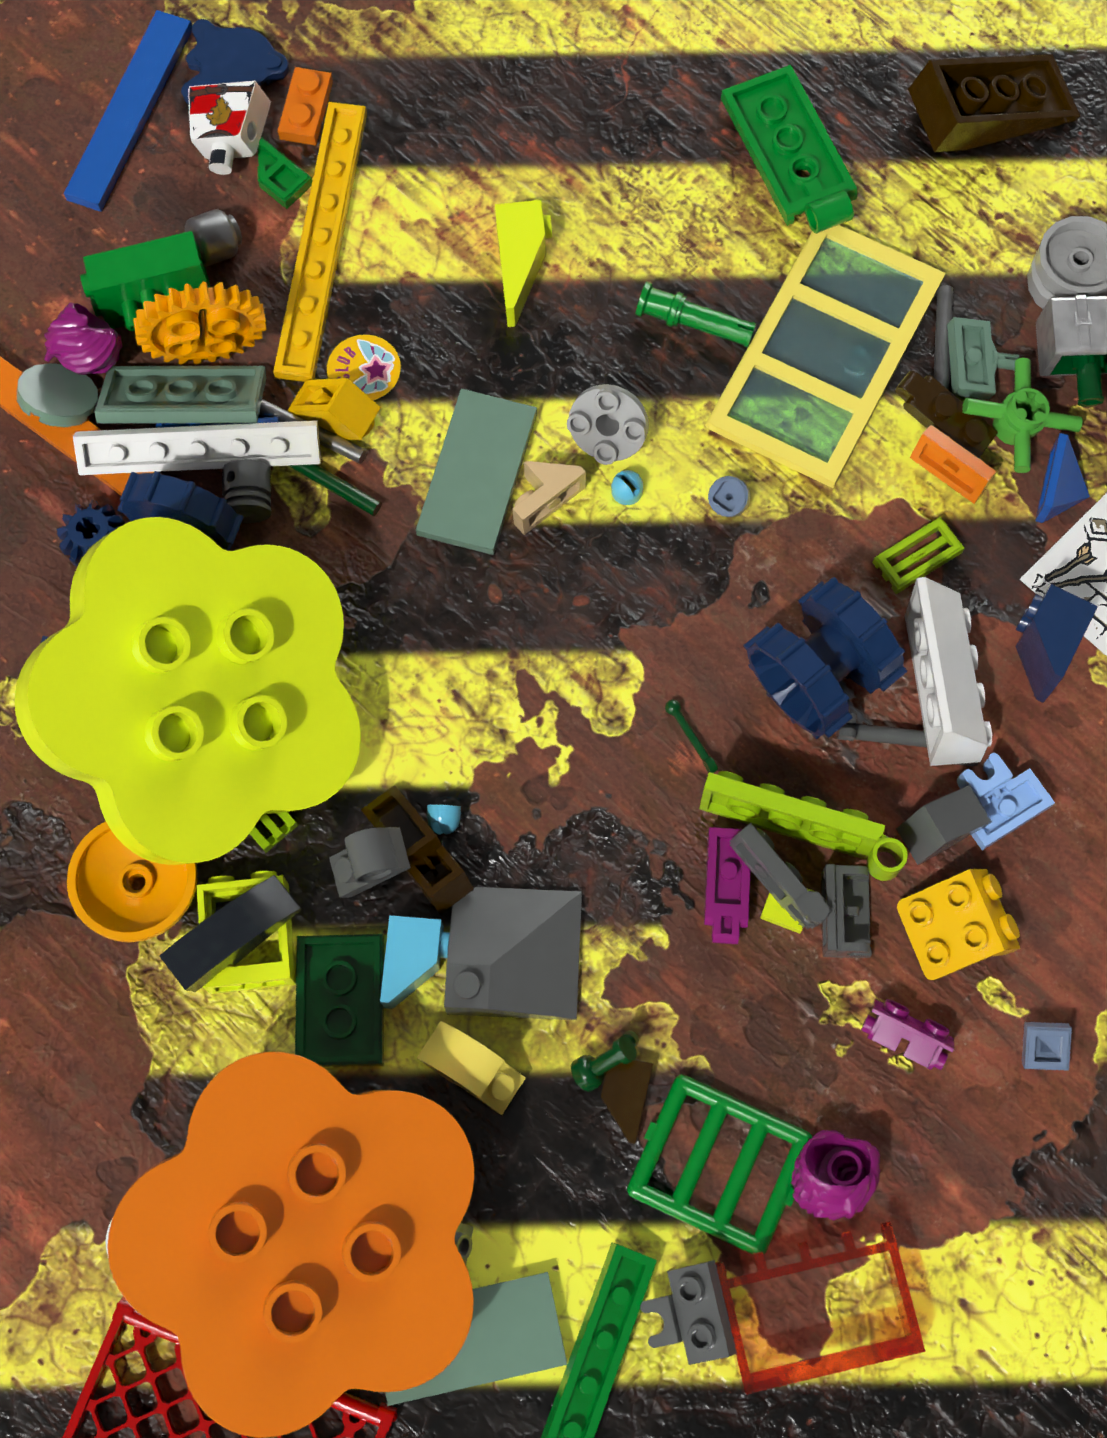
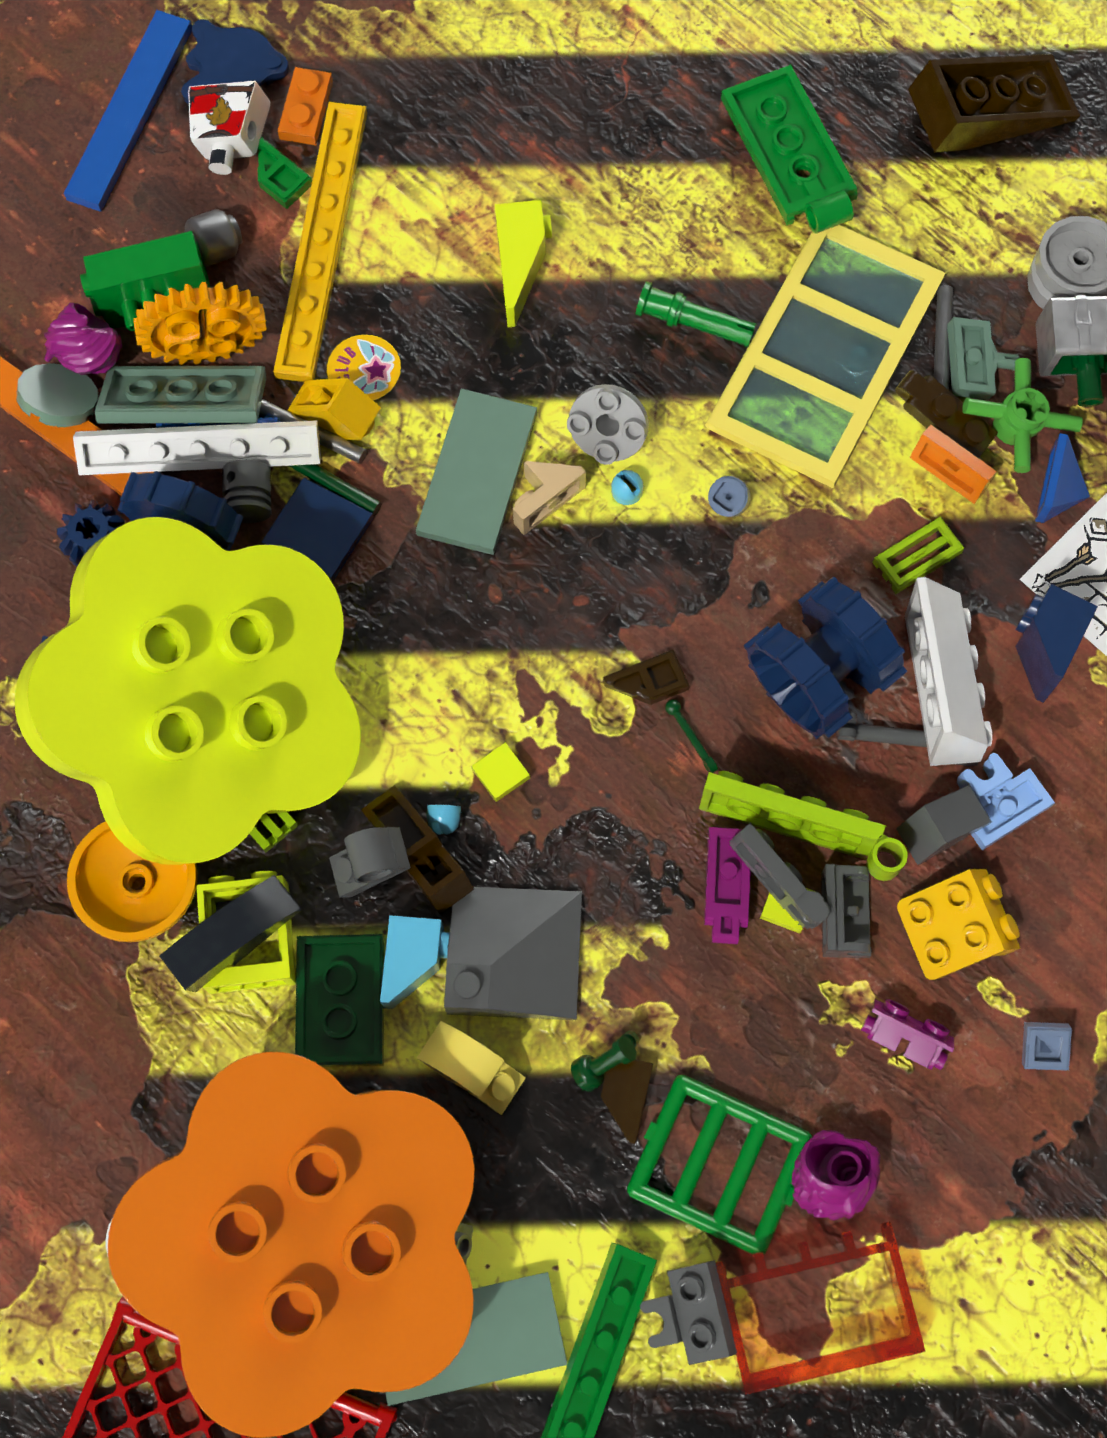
none -> dark blue tile [261,477,373,584]
none -> neon yellow tile [471,742,530,802]
none -> dark brown tile [603,650,689,705]

